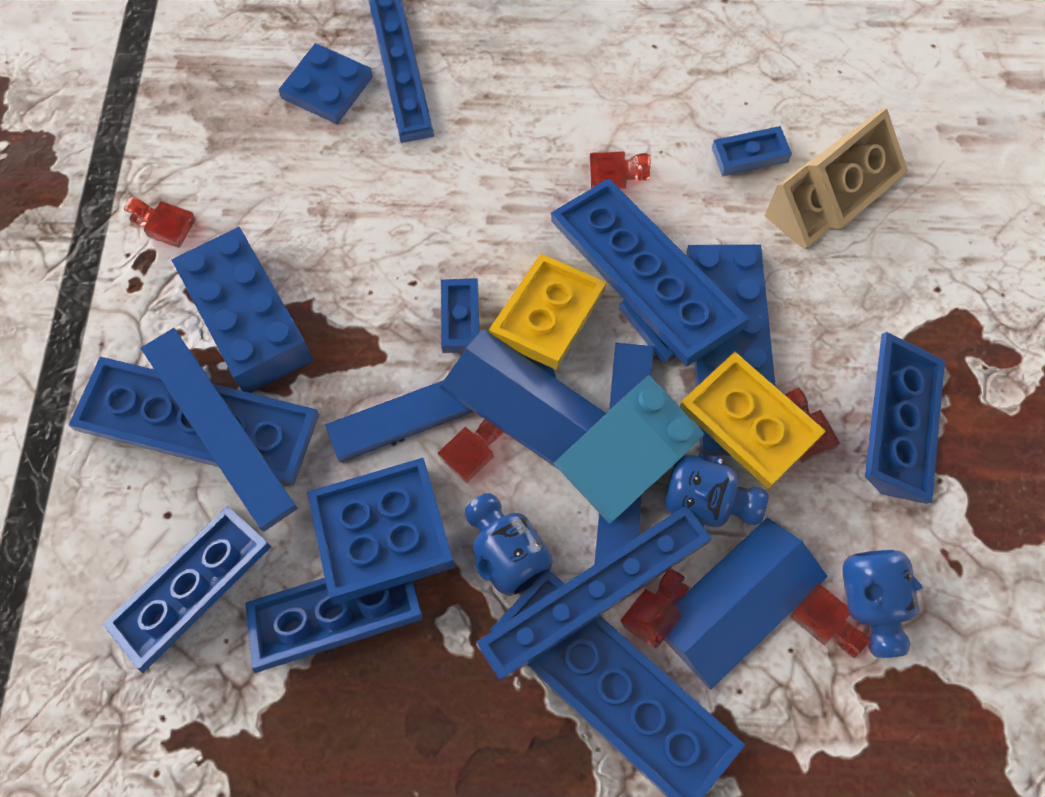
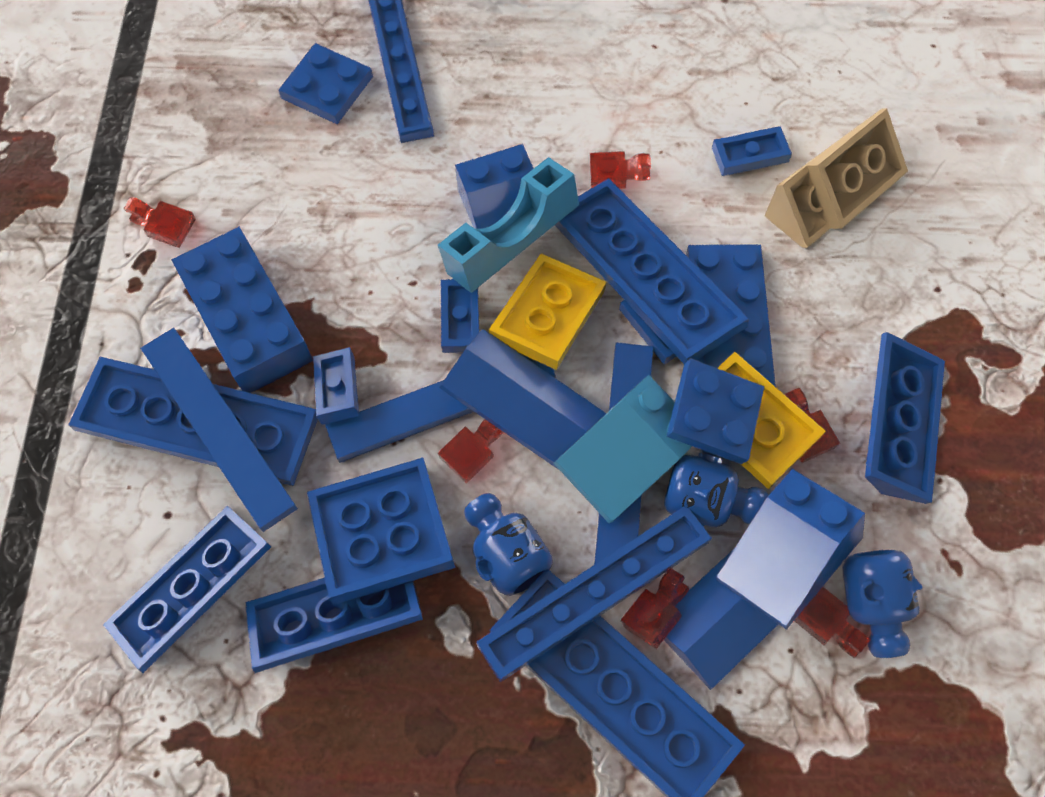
none -> blue plate [313,347,359,425]
none -> dark azure arch [438,157,579,293]
none -> blue slope [455,144,534,229]
none -> blue plate [666,358,764,464]
none -> slope [717,469,865,630]

